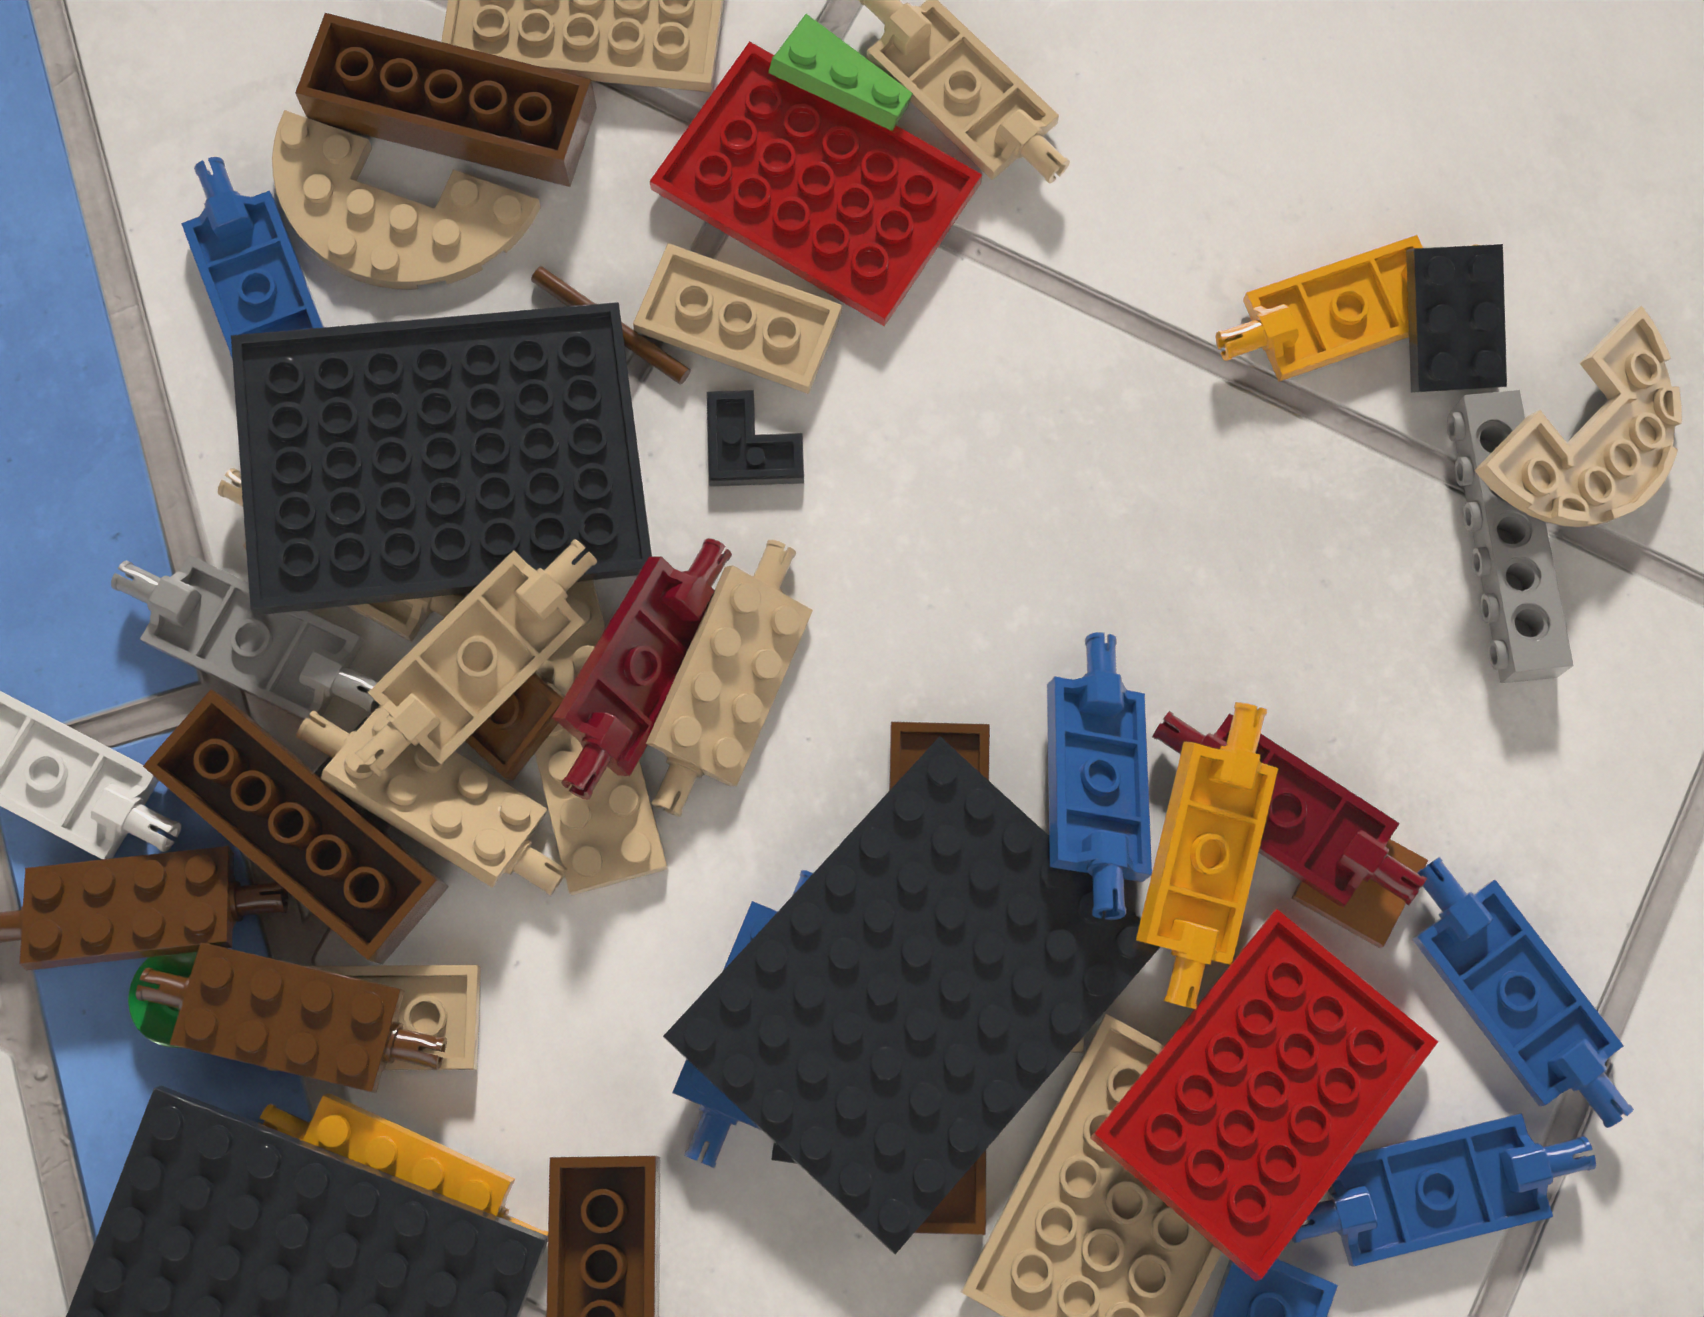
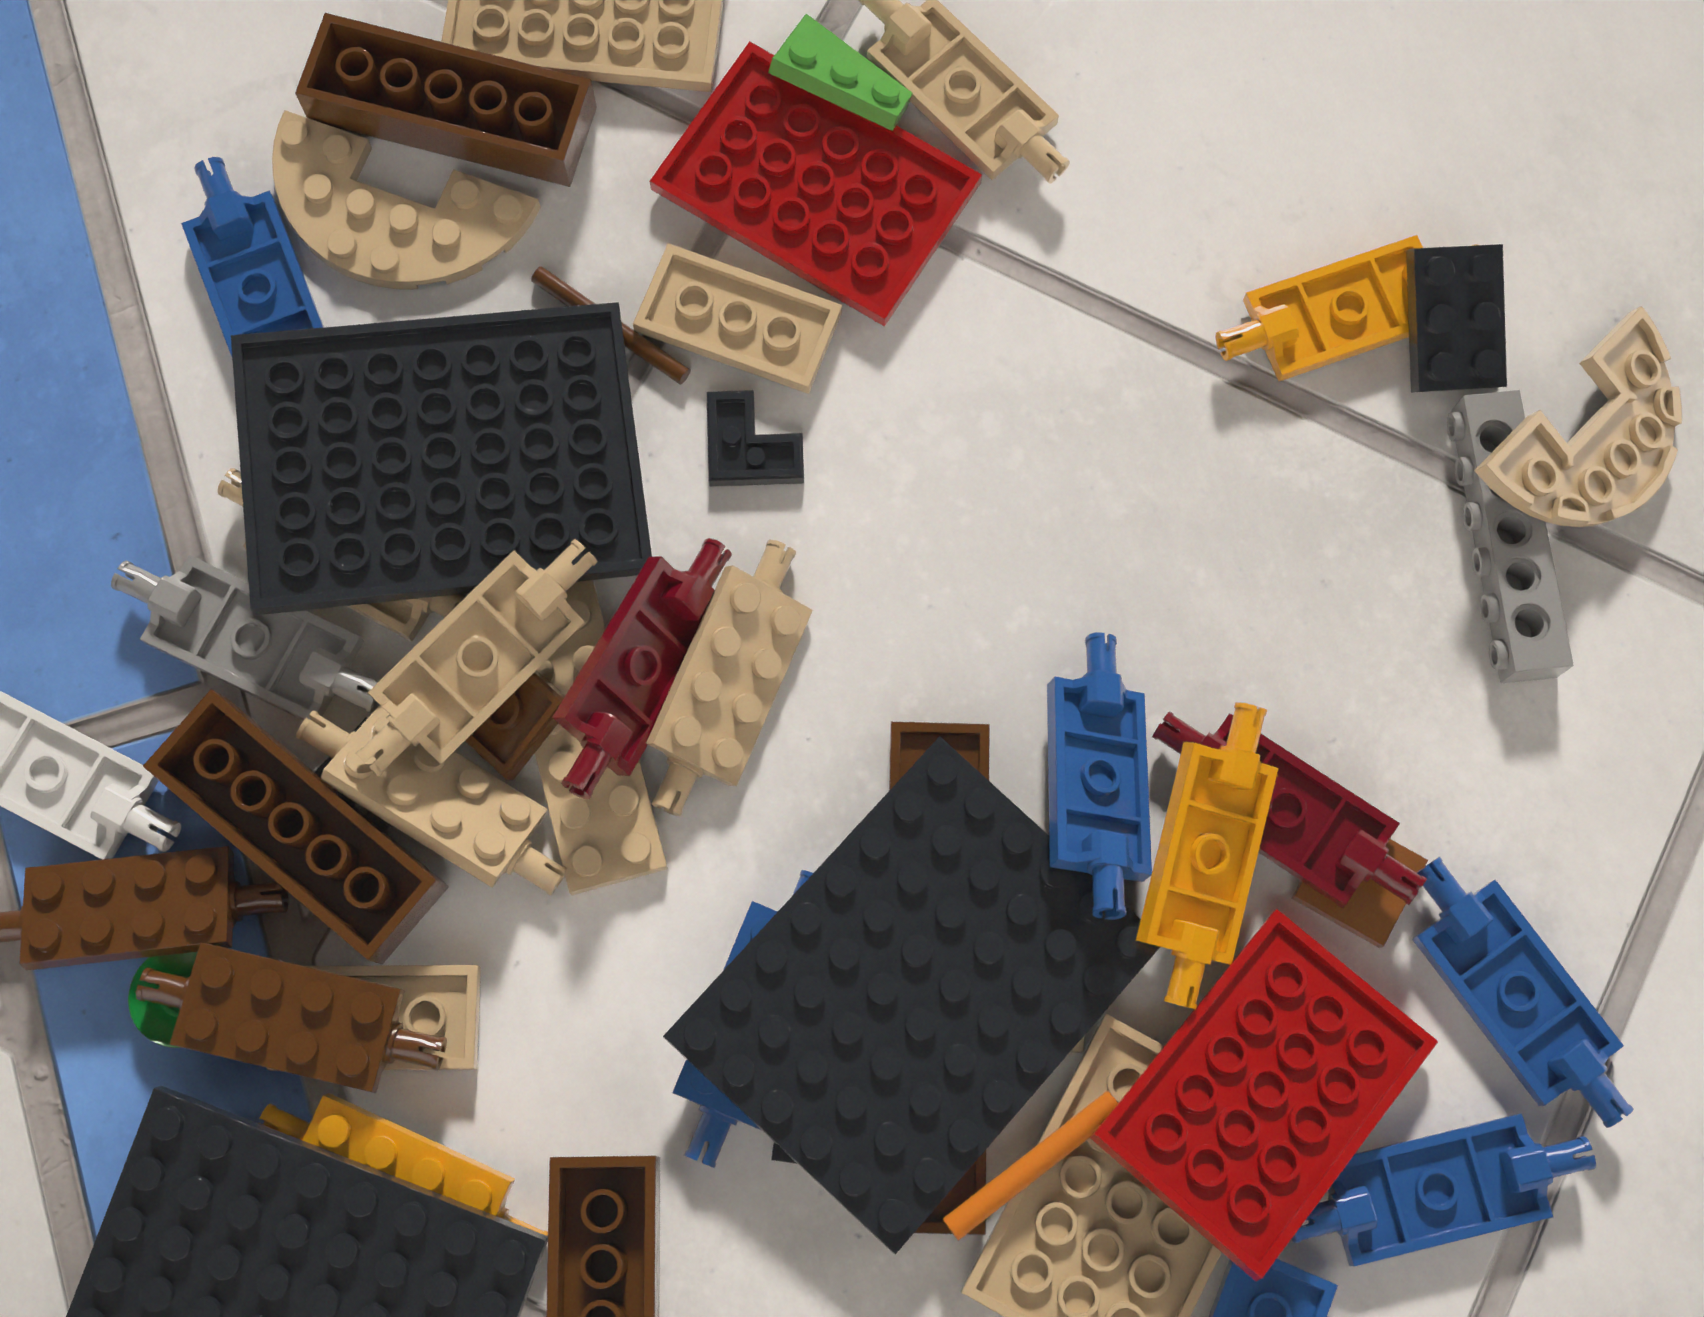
none -> orange piece [943,1091,1118,1241]

